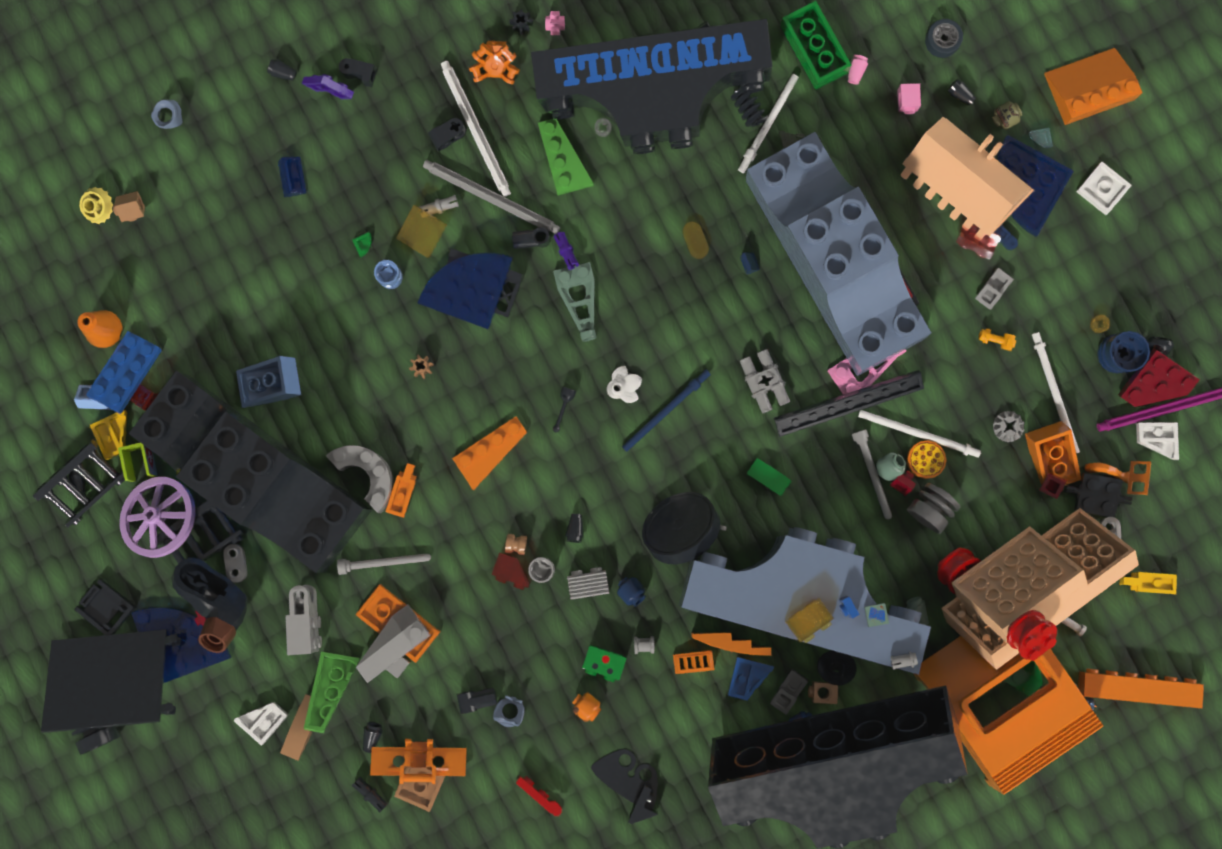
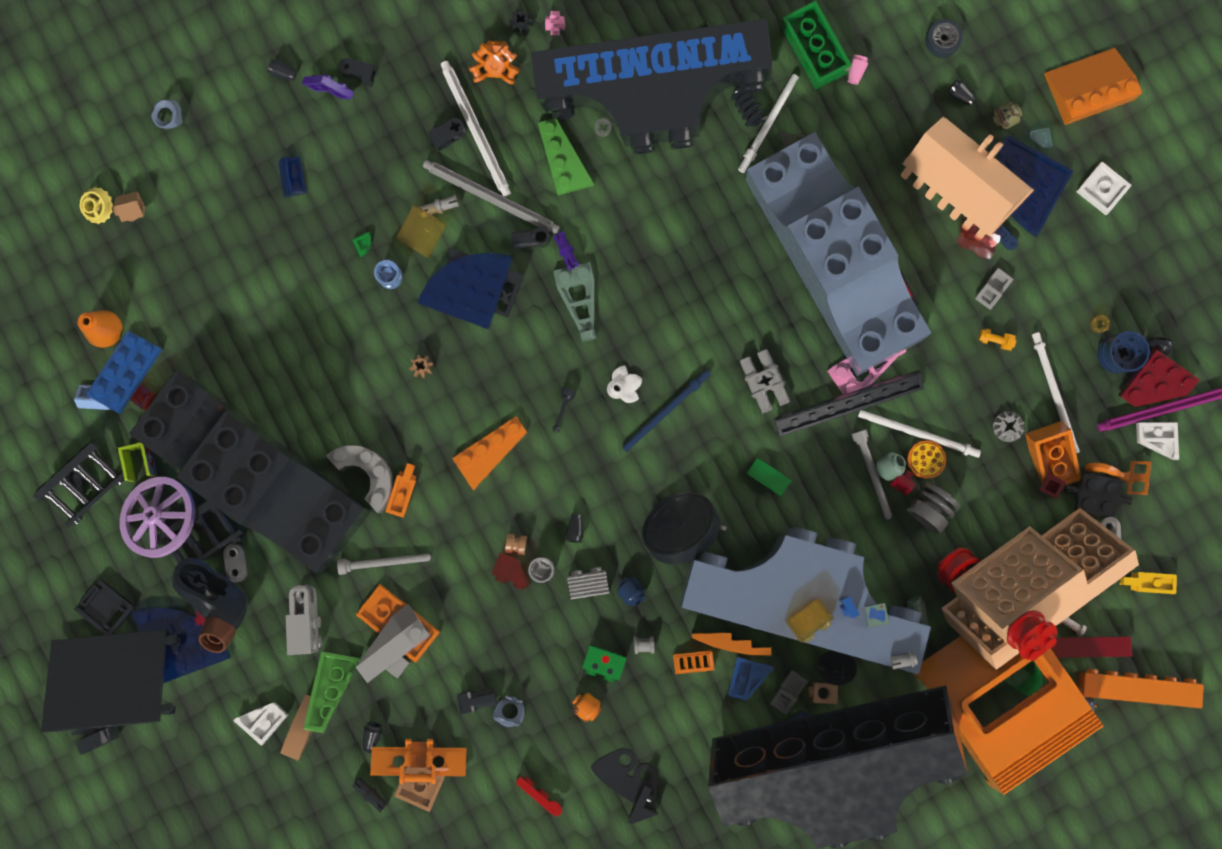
yellow wing [90,410,127,460] -> none
medium blue slope [236,356,301,408] -> none
clear yellow tile [683,222,709,259] -> none
dark blue slope [740,252,760,275] -> none
bright pink brick [897,84,921,114] -> none
none -> dark red slope [1051,636,1132,657]

